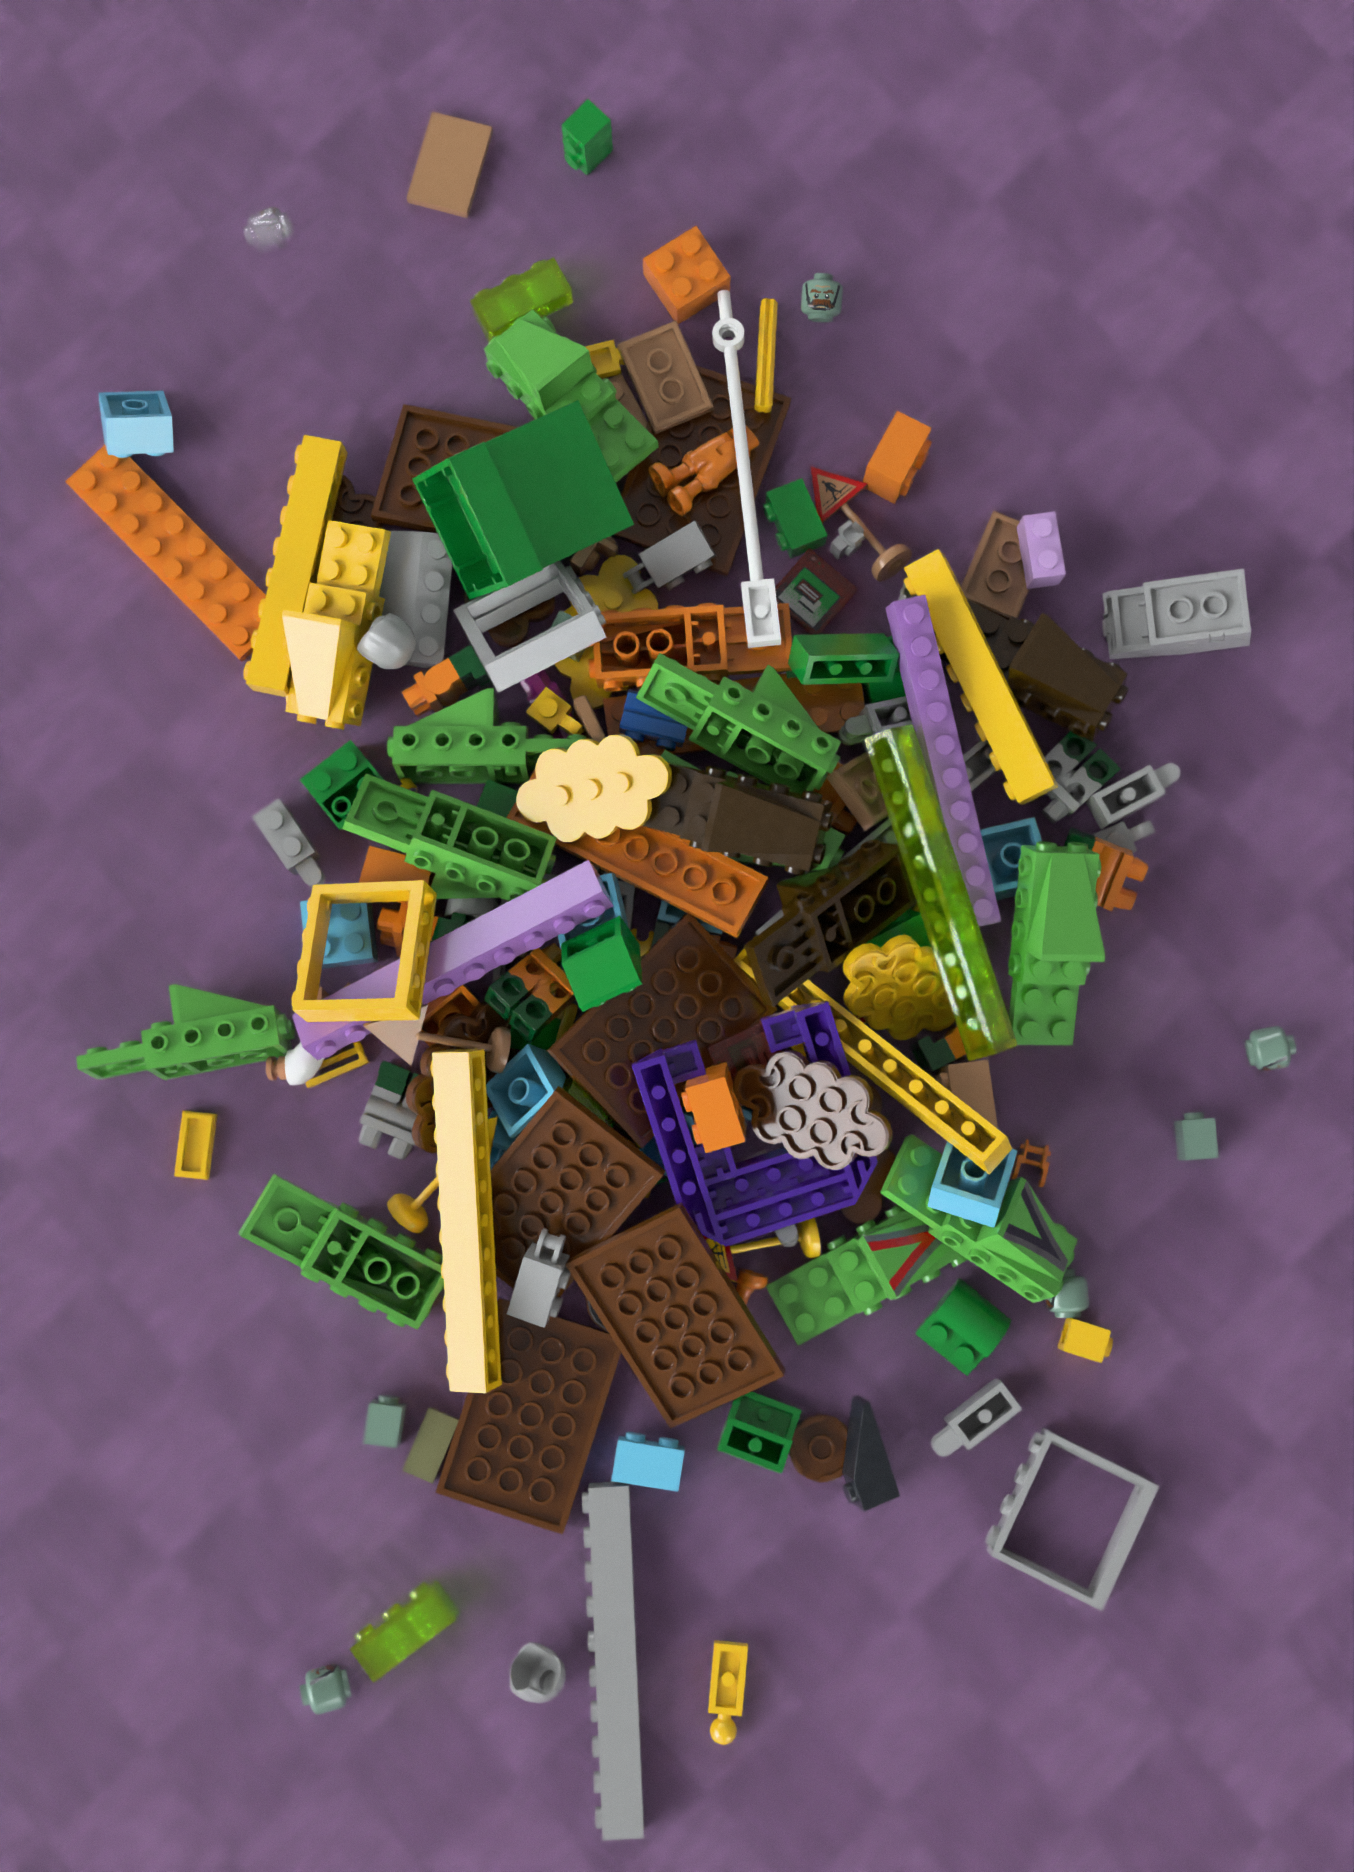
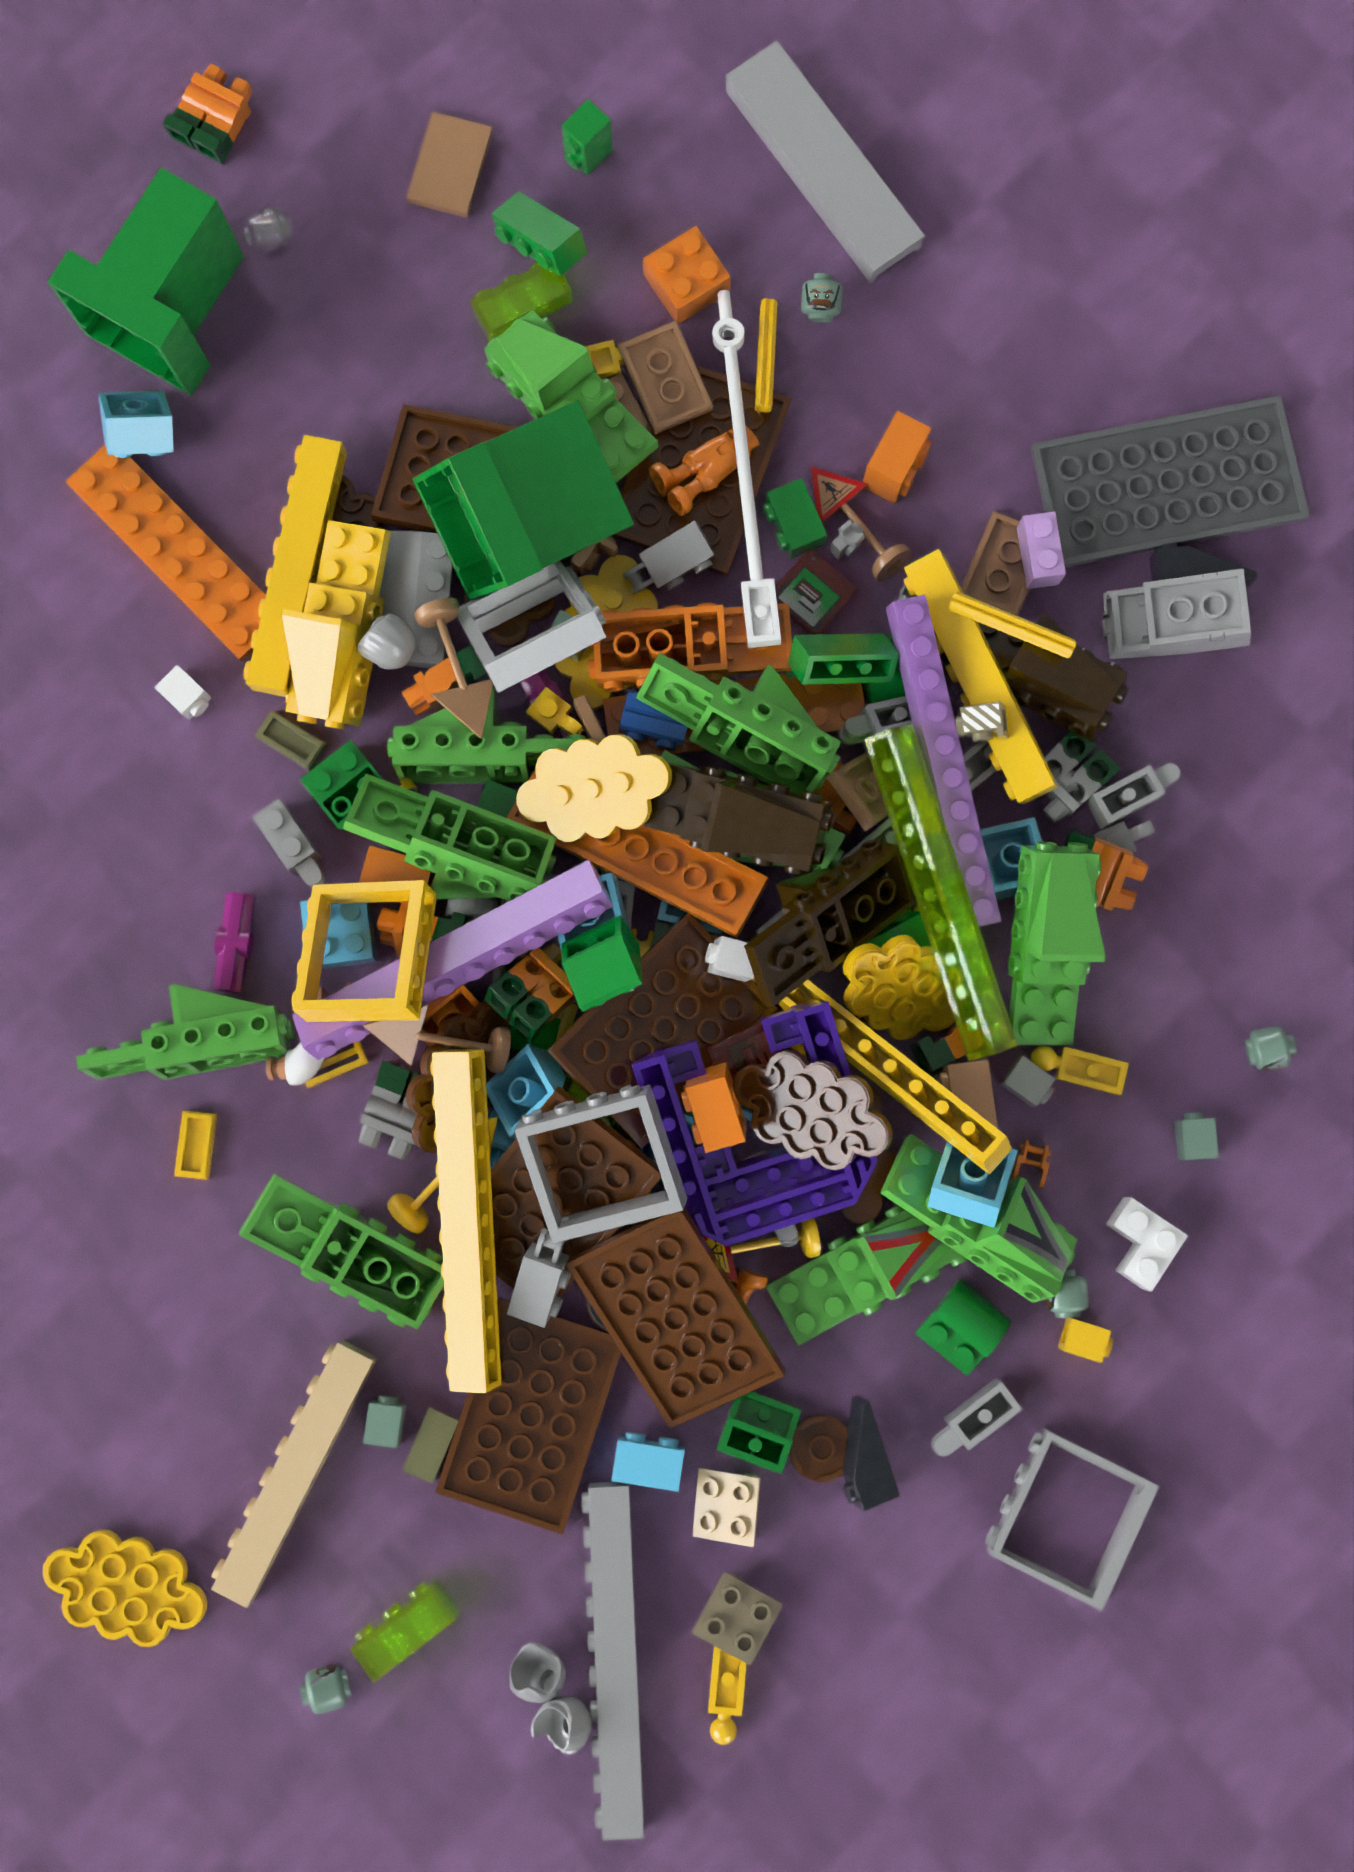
none -> yellow plate [42,1529,208,1647]
none -> green piece [47,167,244,396]
none -> white brick [154,665,212,721]
none -> orange hips [162,63,253,165]
none -> tan brick [211,1340,378,1608]
none -> magenta piece [213,892,256,993]
none -> olive tile [254,709,327,772]
none -> medium nougat piece [414,598,493,739]
none -> green brick [491,191,588,276]
none -> light grey window [514,1084,687,1243]
none -> light grey hair [531,1696,592,1754]
none -> dark tan hinge [691,1572,783,1666]
none -> tan hinge [692,1468,761,1547]
none -> white brick [705,936,754,982]
none -> light grey tile [726,40,925,283]
none -> yellow axle [949,592,1076,658]
none -> dark tan brick [956,702,1009,742]
none -> light grey brick [999,1056,1055,1107]
none -> dark grey plate [1030,395,1310,568]
none -> yellow plate [1031,1046,1129,1095]
none -> white brick [1106,1197,1188,1292]
none -> black slope [1150,543,1258,587]

